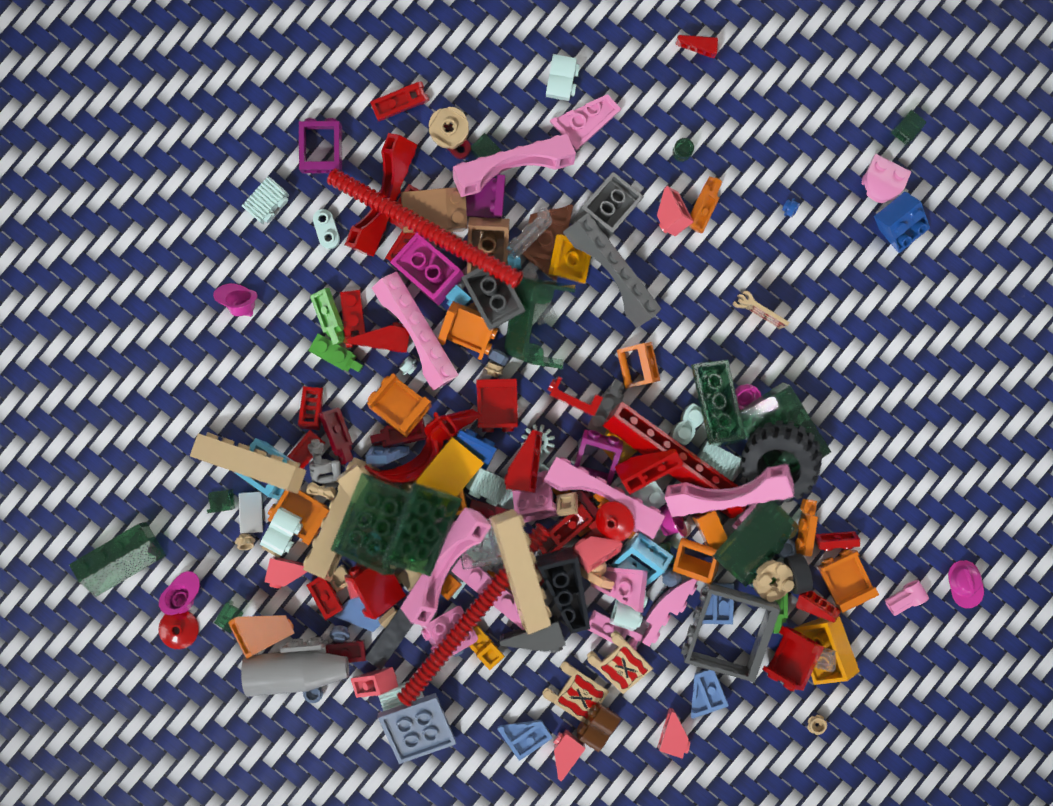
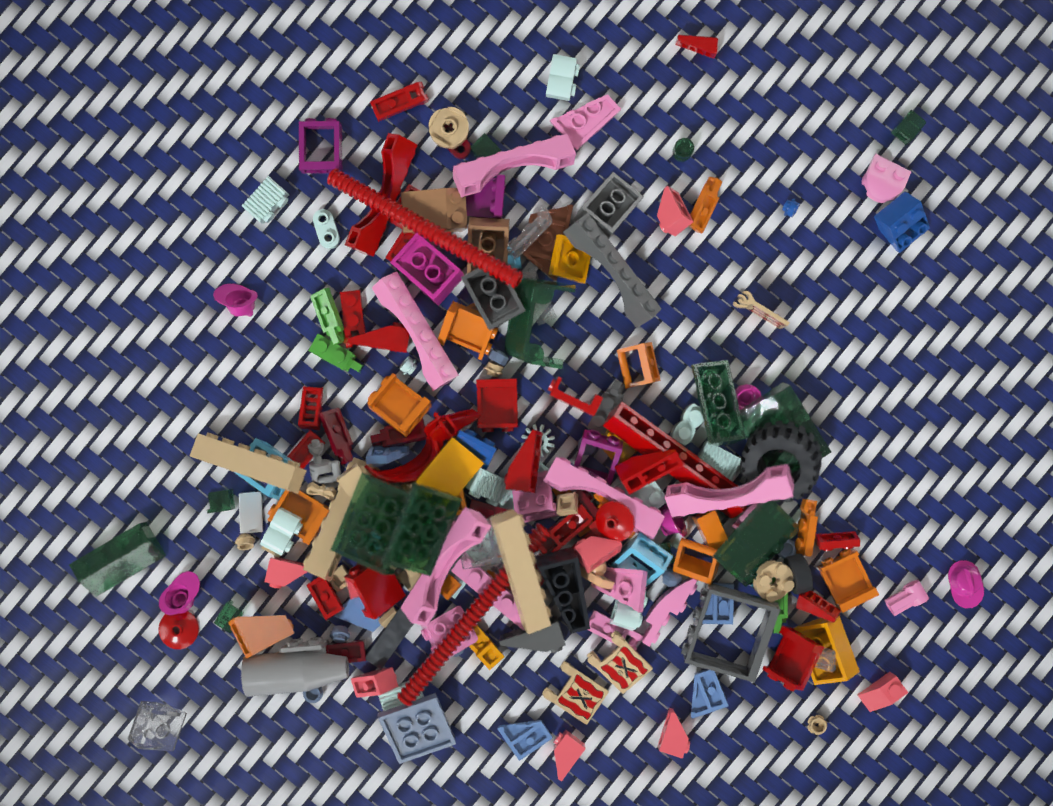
medium azure plate [445,285,472,306] -> none
reddish brown brick [576,702,621,752] -> none
none -> clear slope [128,701,187,751]
none -> coral slope [858,672,908,712]

